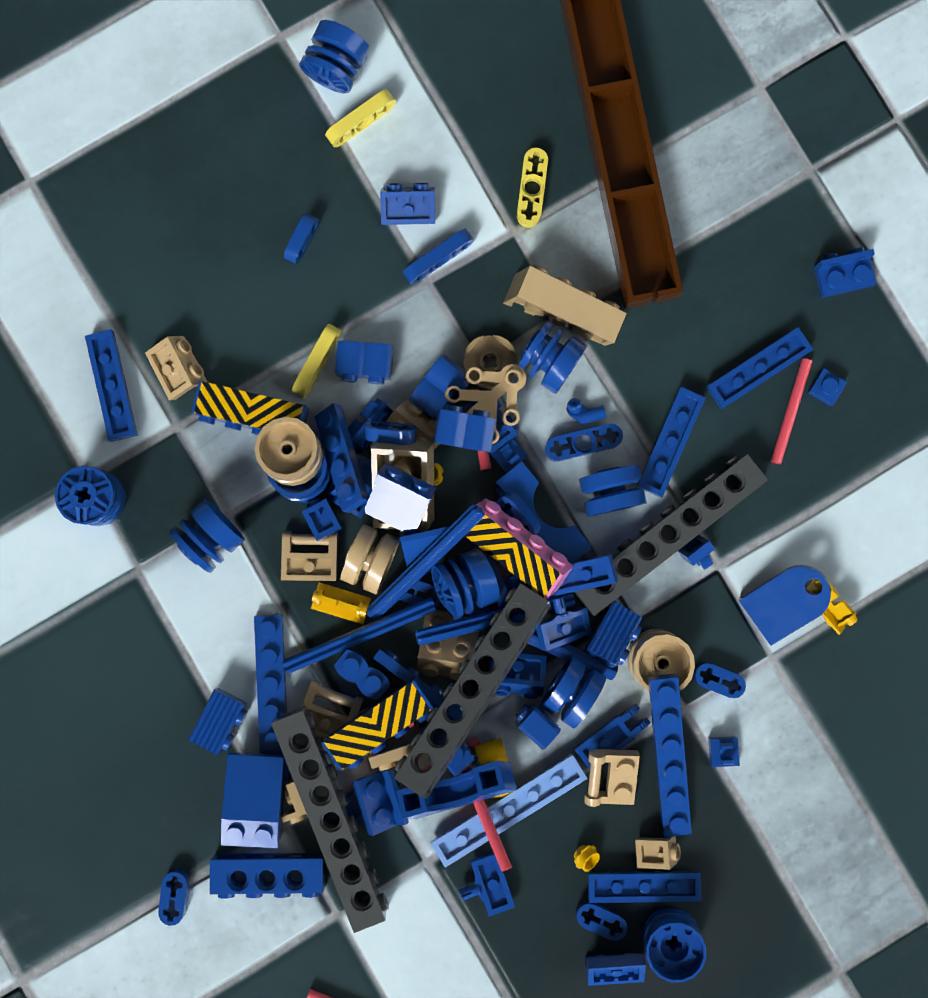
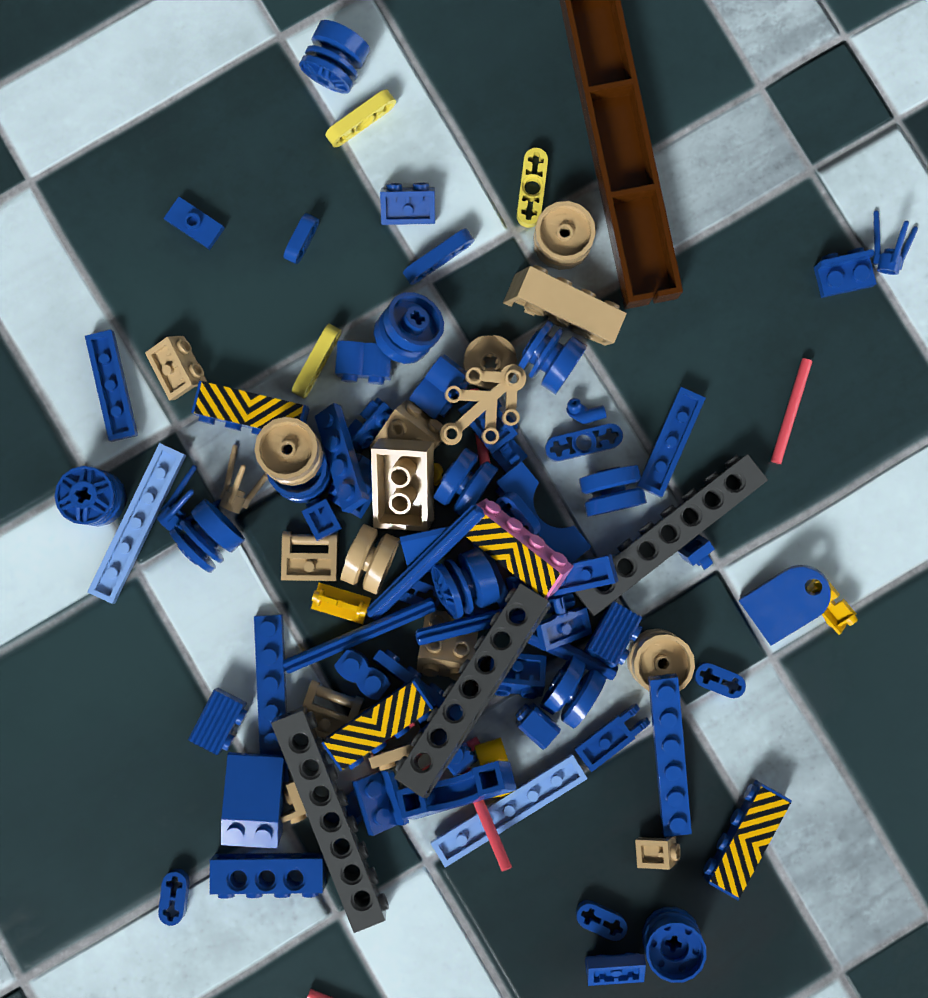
blue beam [365,421,416,445] -> none
bracket [365,463,436,535] -> none
blue brick [432,405,496,452] -> none
blue plate [459,852,515,916] -> none
yellow plate [574,845,600,872] -> none
tan plate [584,749,640,807] -> none
blue plate [588,870,701,903] -> none
blue plate [706,327,814,410] -> none
blue tile [708,737,740,767] -> none
blue plate [807,368,847,407] -> none
none -> light blue plate [88,443,186,604]
none -> blue plant [157,465,221,531]
none -> blue plate [164,197,225,250]
none -> tan plant [219,444,268,514]
none -> blue wheel [374,292,444,364]
none -> blue wheel [433,448,498,516]
none -> tan wheel [533,201,596,270]
none -> brick [703,780,792,900]
none -> blue plant [872,210,918,275]

